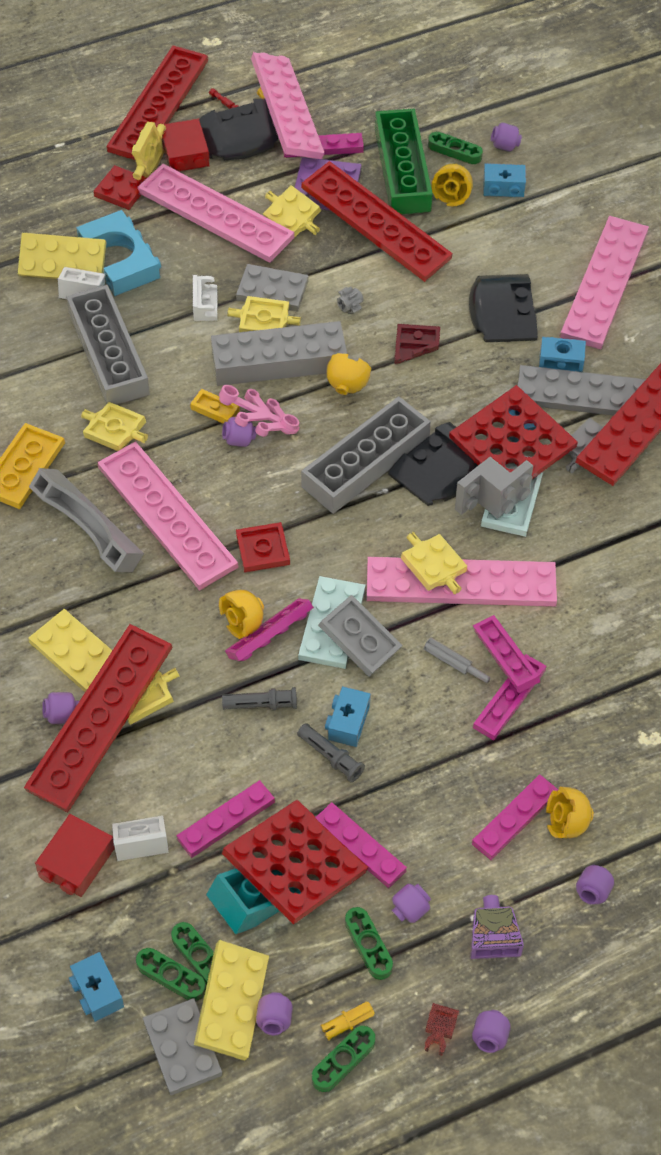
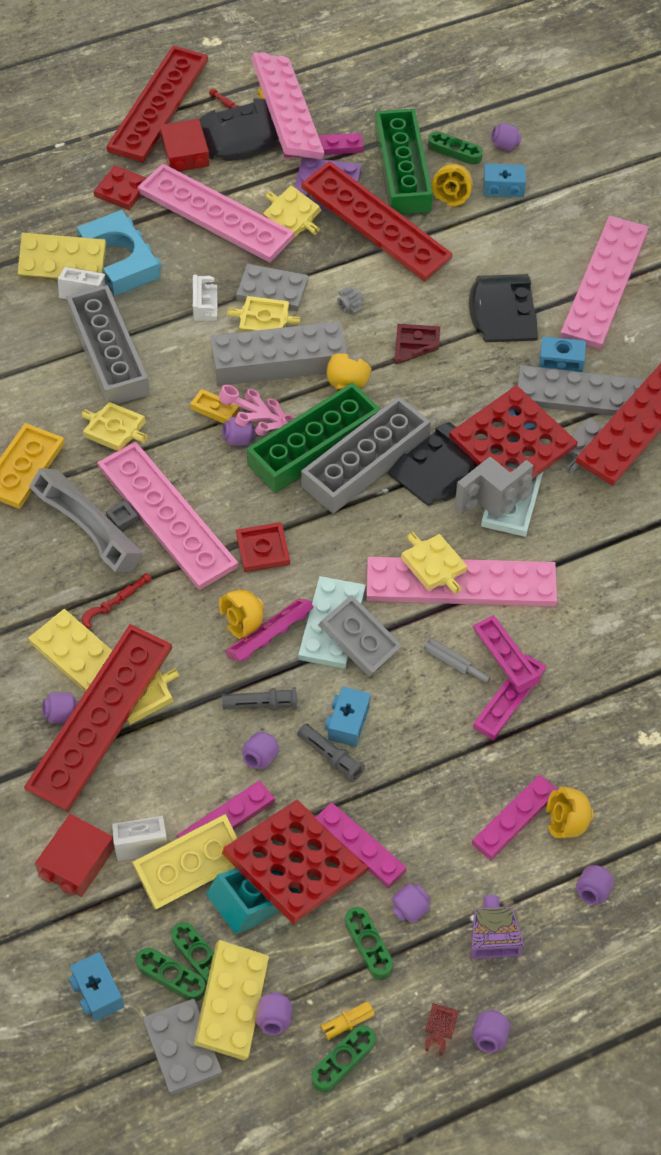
light yellow plate [132,122,166,180] -> none
none -> red piece [81,573,152,628]
none -> dark grey plate [106,500,138,531]
none -> light yellow plate [132,814,237,909]
none -> medium lavender head [242,732,279,769]
none -> green brick [246,382,381,493]

